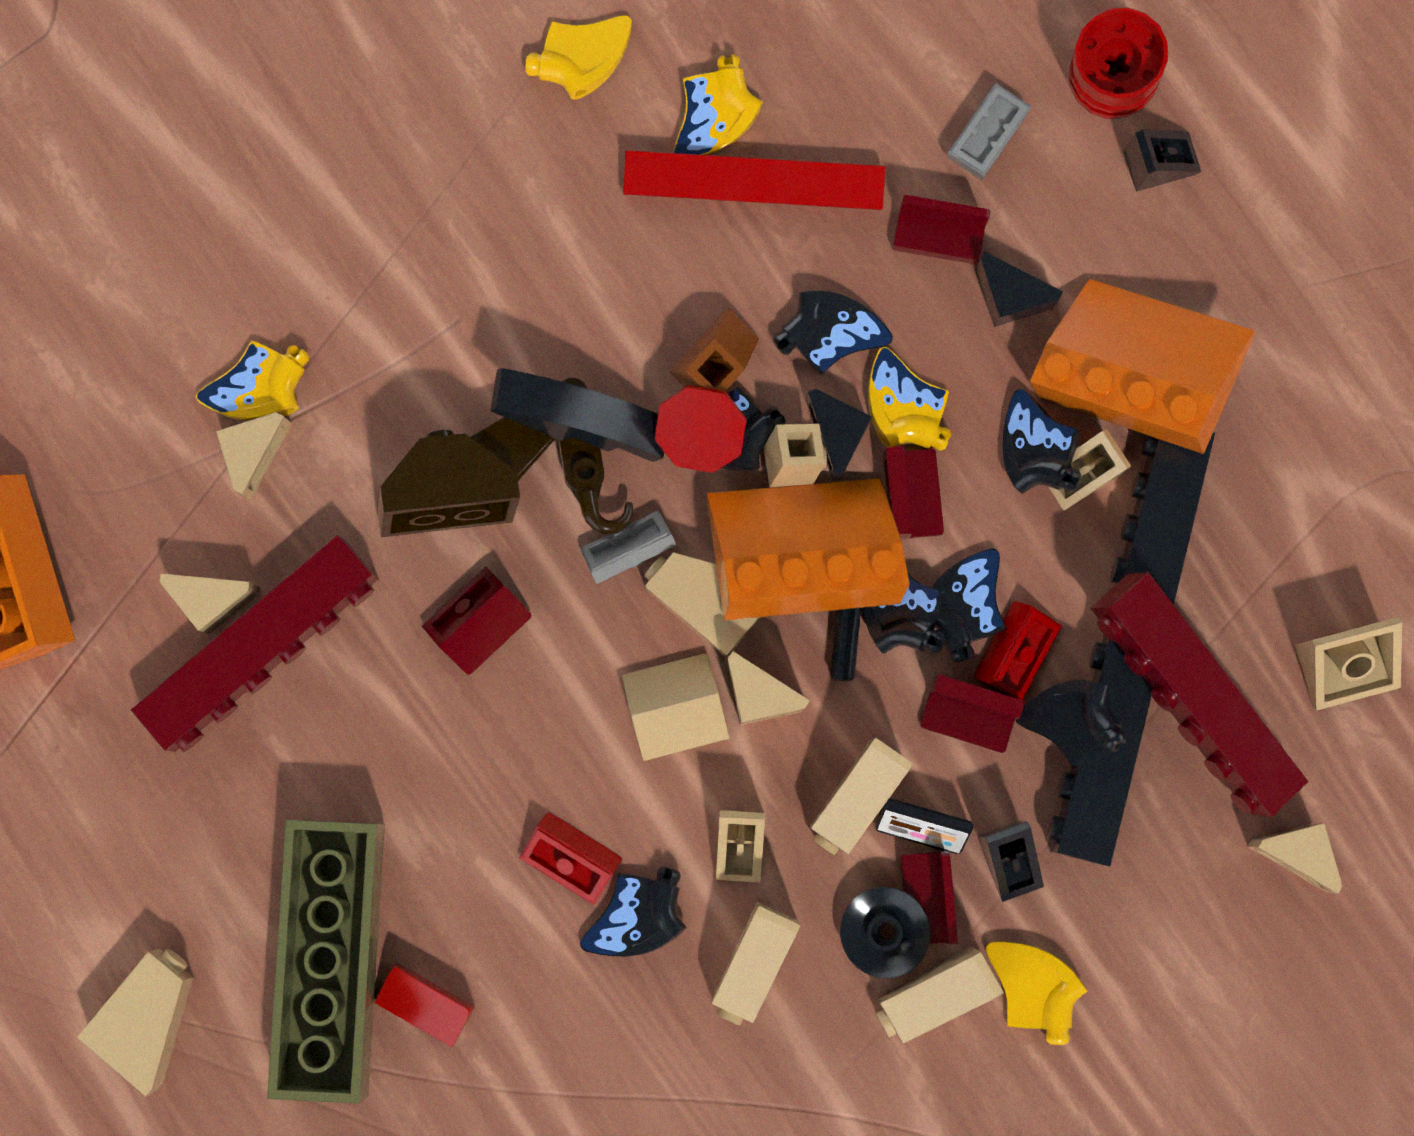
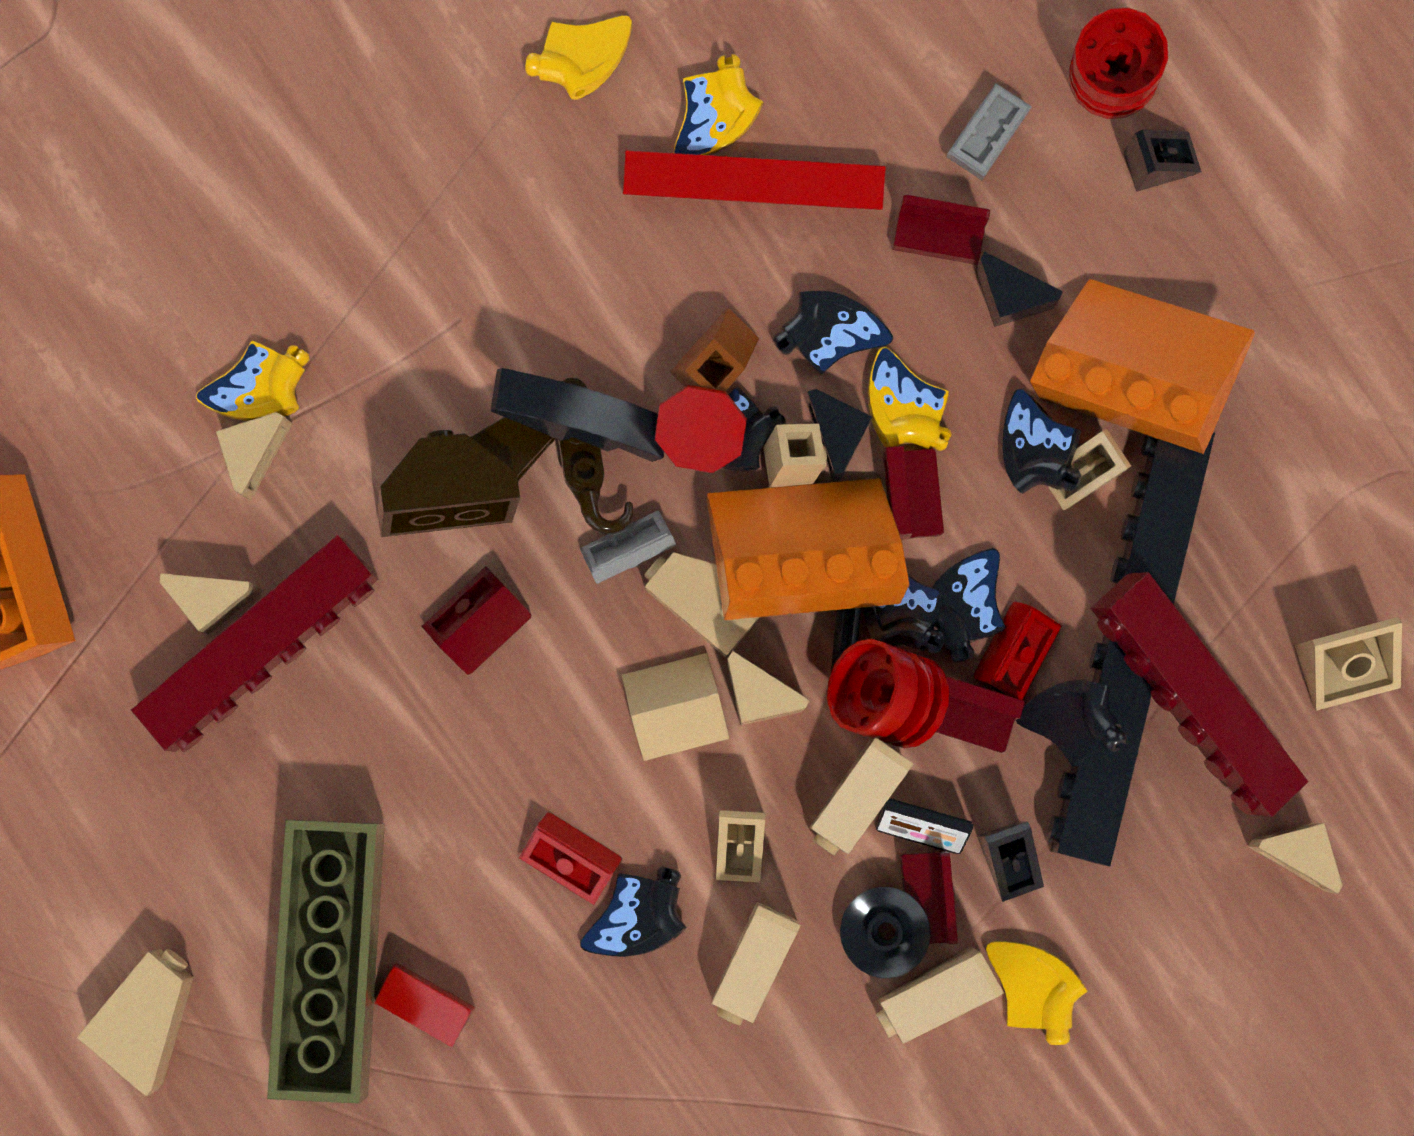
none -> red wheel [827,639,949,748]

